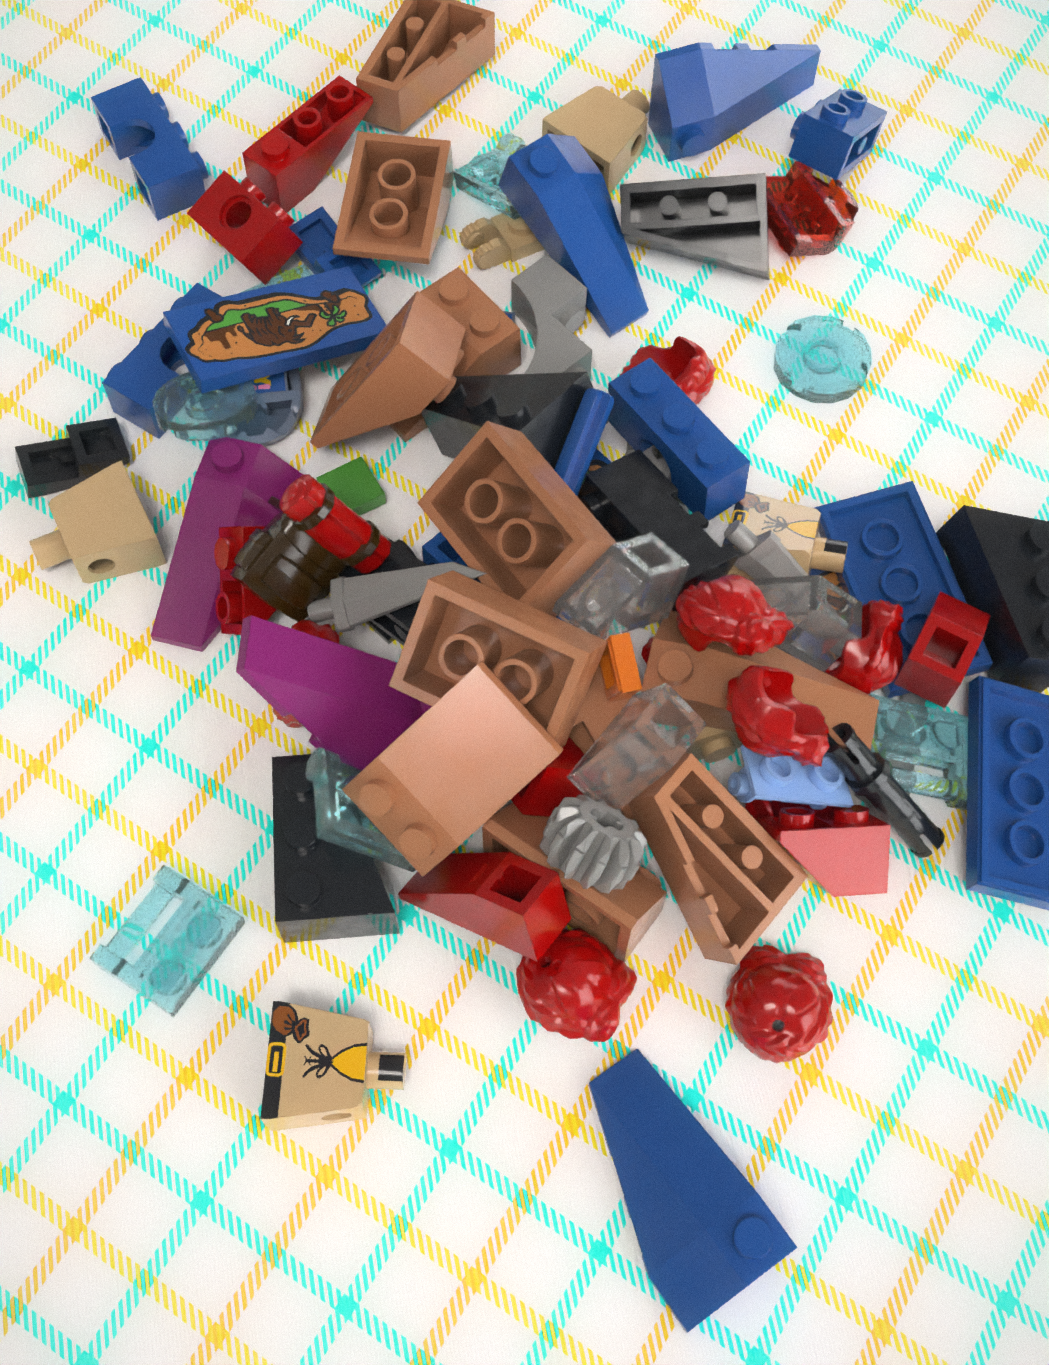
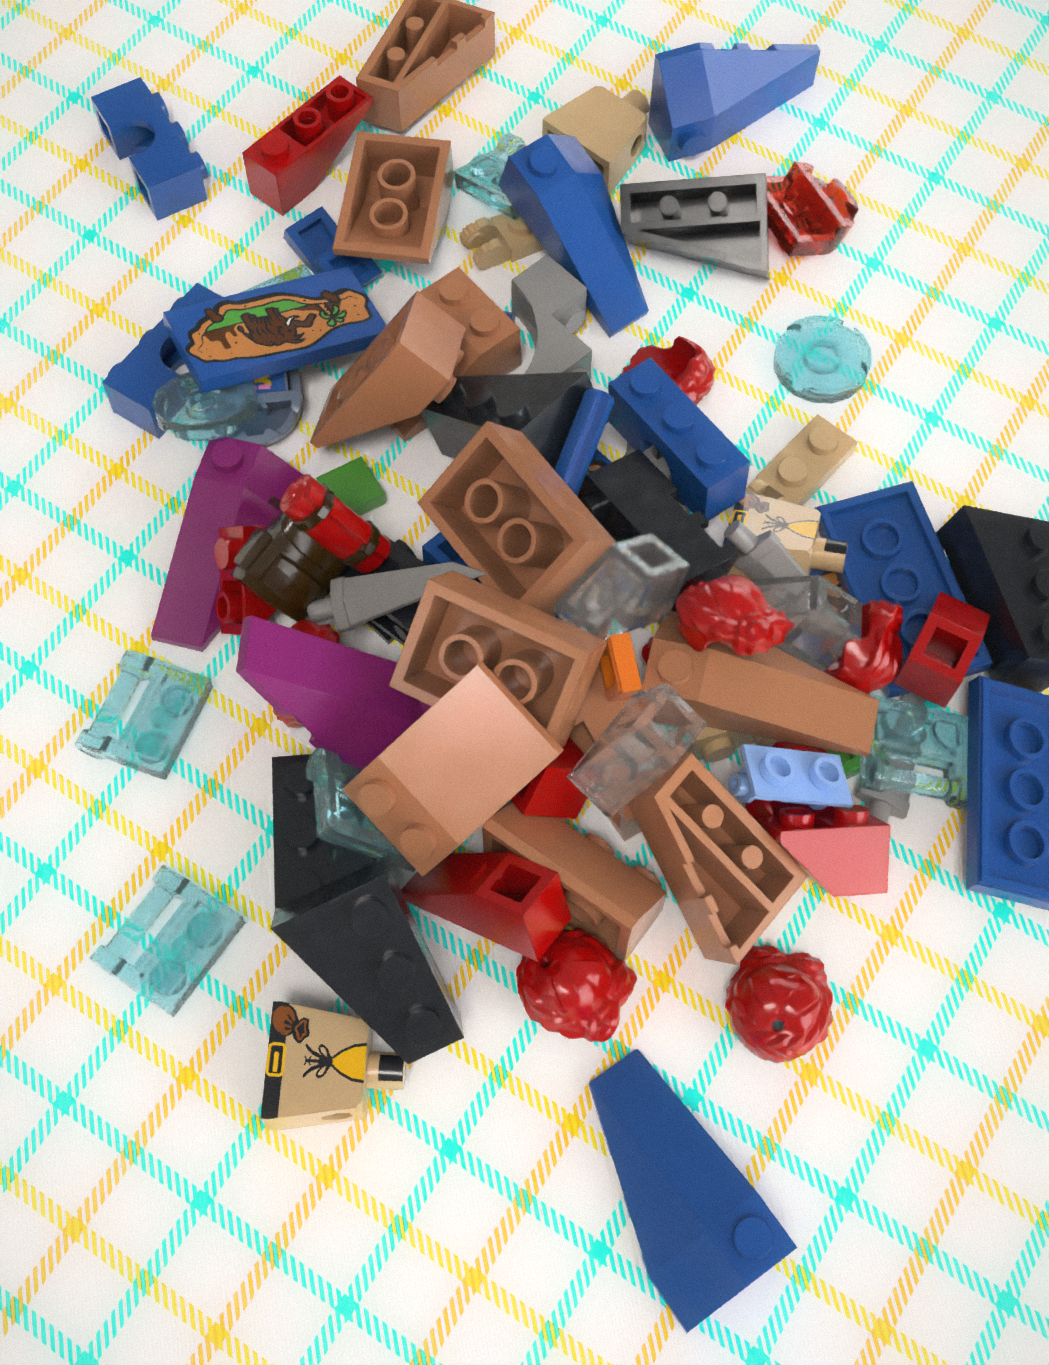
black slope [15,417,130,499] -> none
tan torso [29,460,167,584] -> none
red brick [187,170,303,285] -> none
light grey gear [539,794,647,894] -> none
red hair [725,665,830,767] -> none
blue brick [788,89,888,180] -> none
black pin [825,723,945,858] -> none
none -> clear light blue plate [75,650,213,781]
none -> black wedge [270,857,464,1064]
none -> tan hinge [733,414,858,510]

